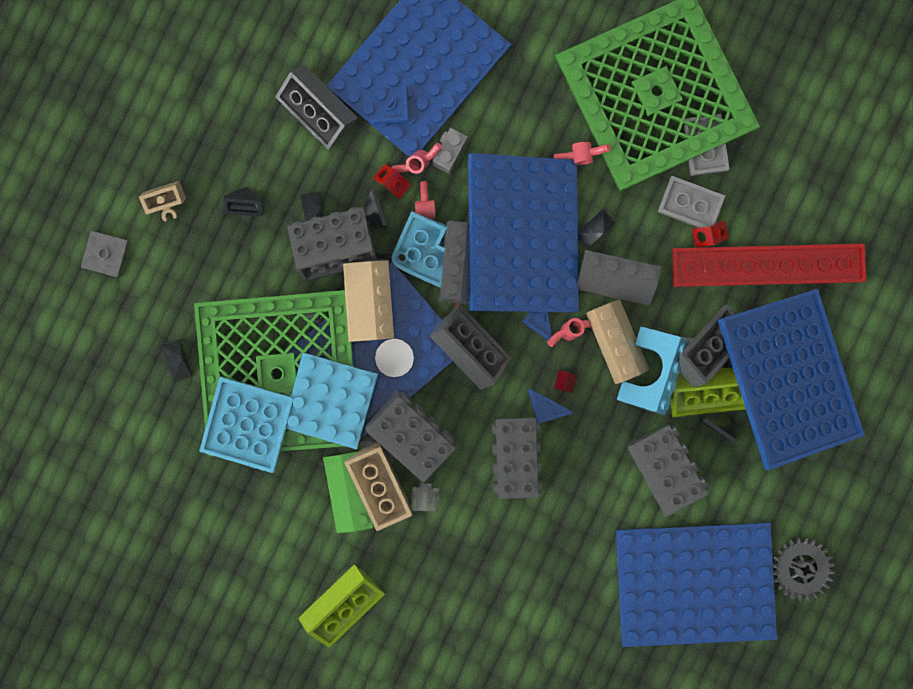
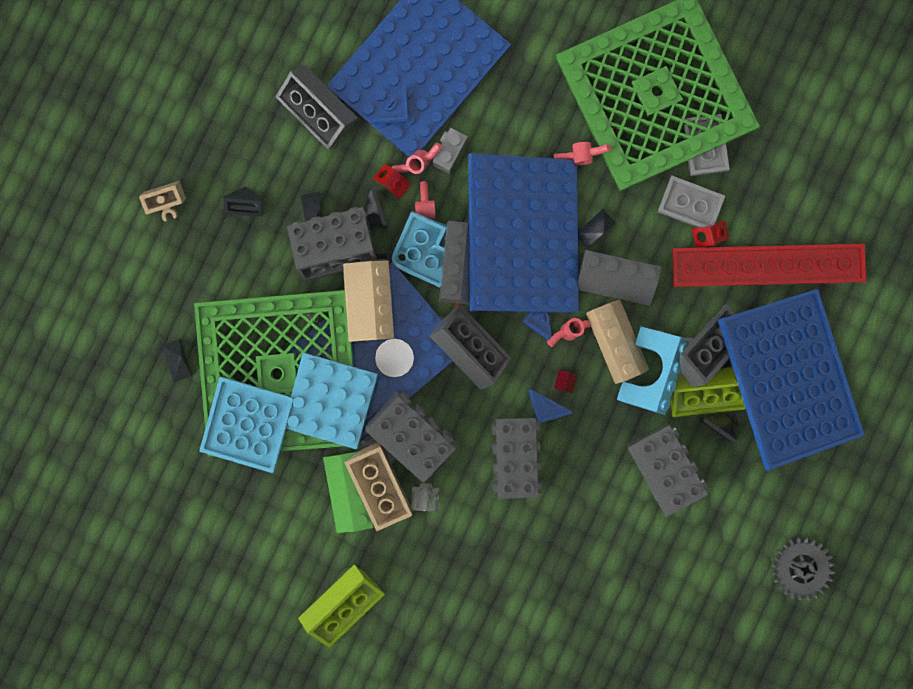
flat silver plate [81,231,129,278] -> none
blue plate [616,522,777,647] -> none

